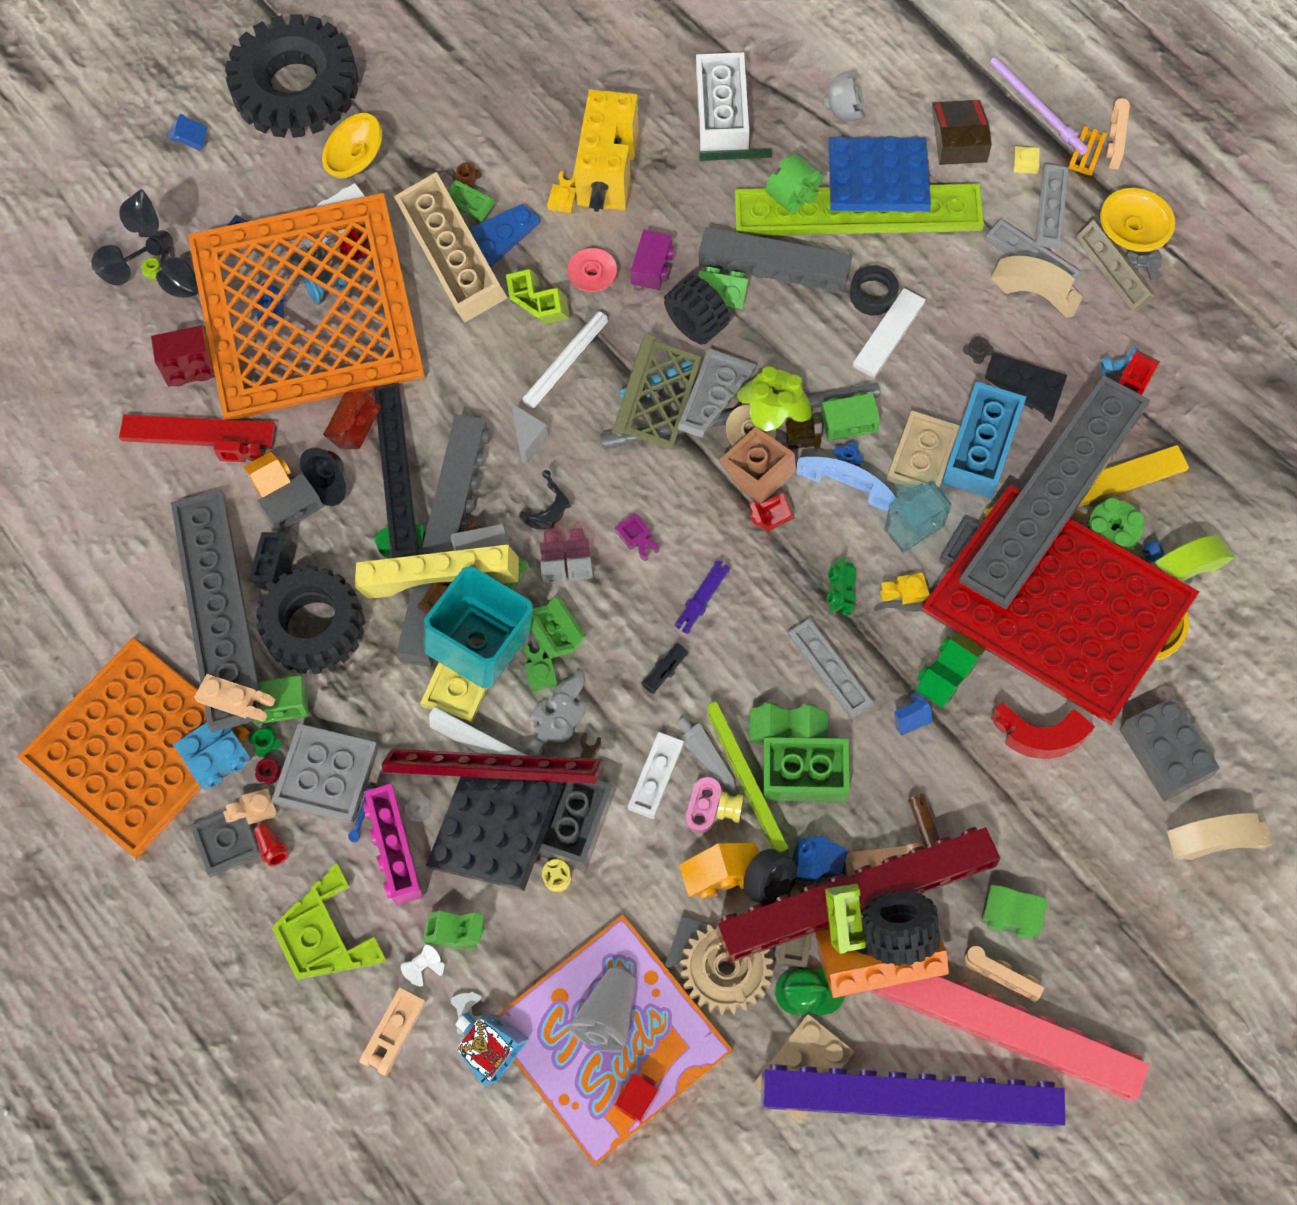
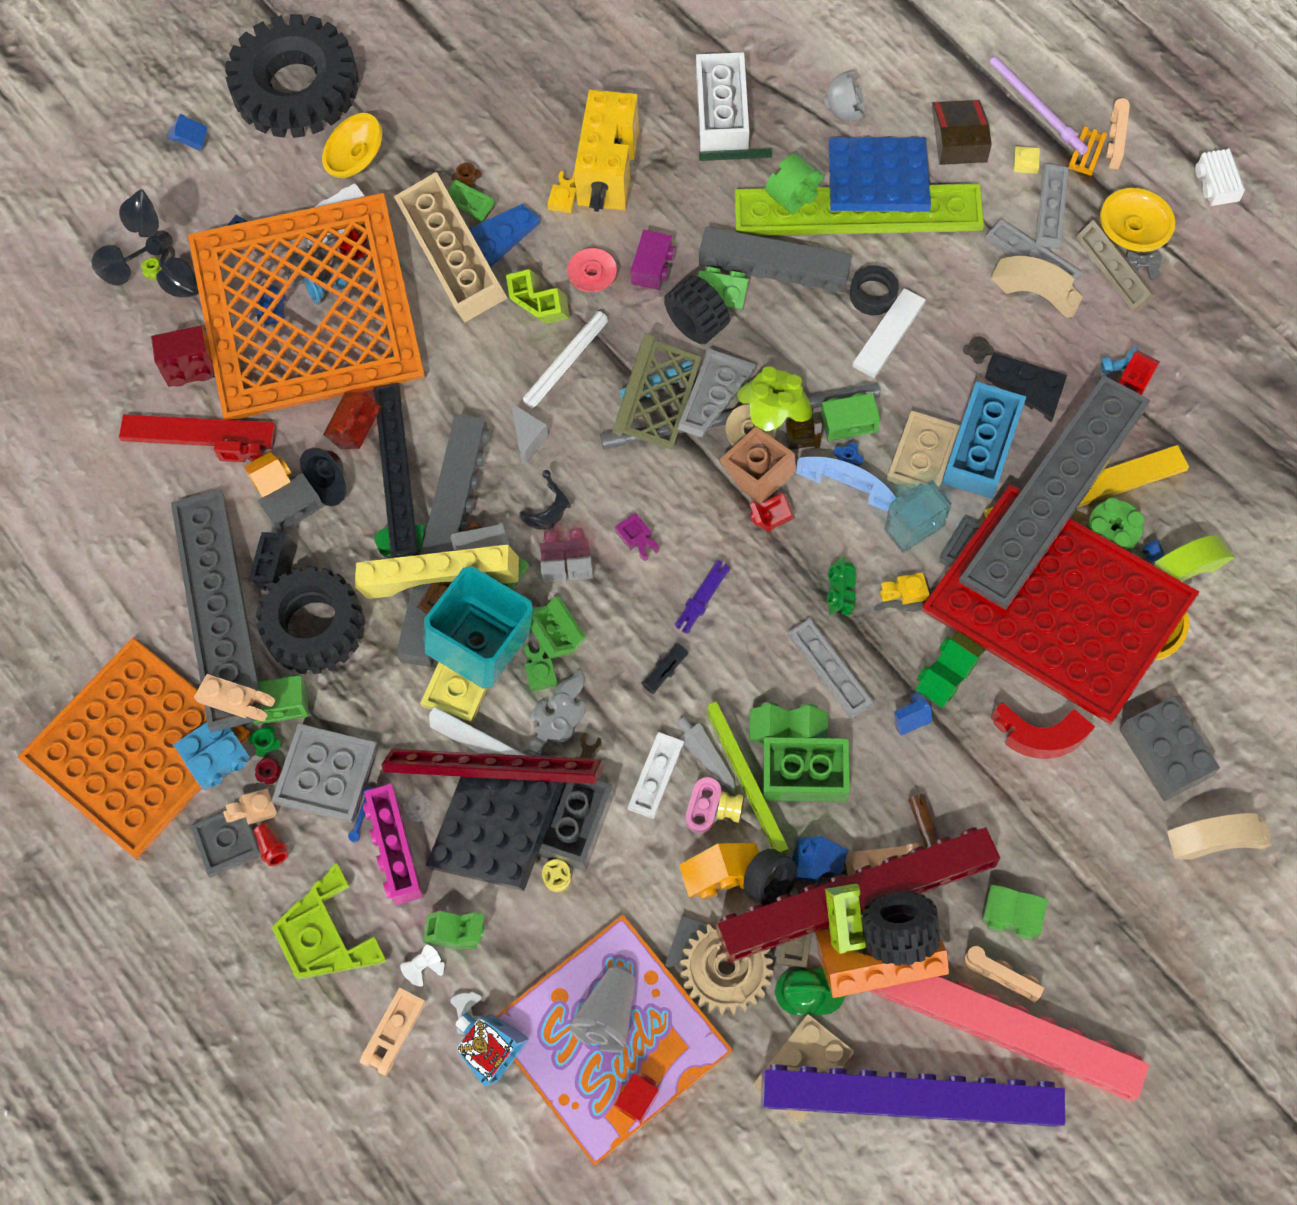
none -> white brick [1195,148,1245,206]

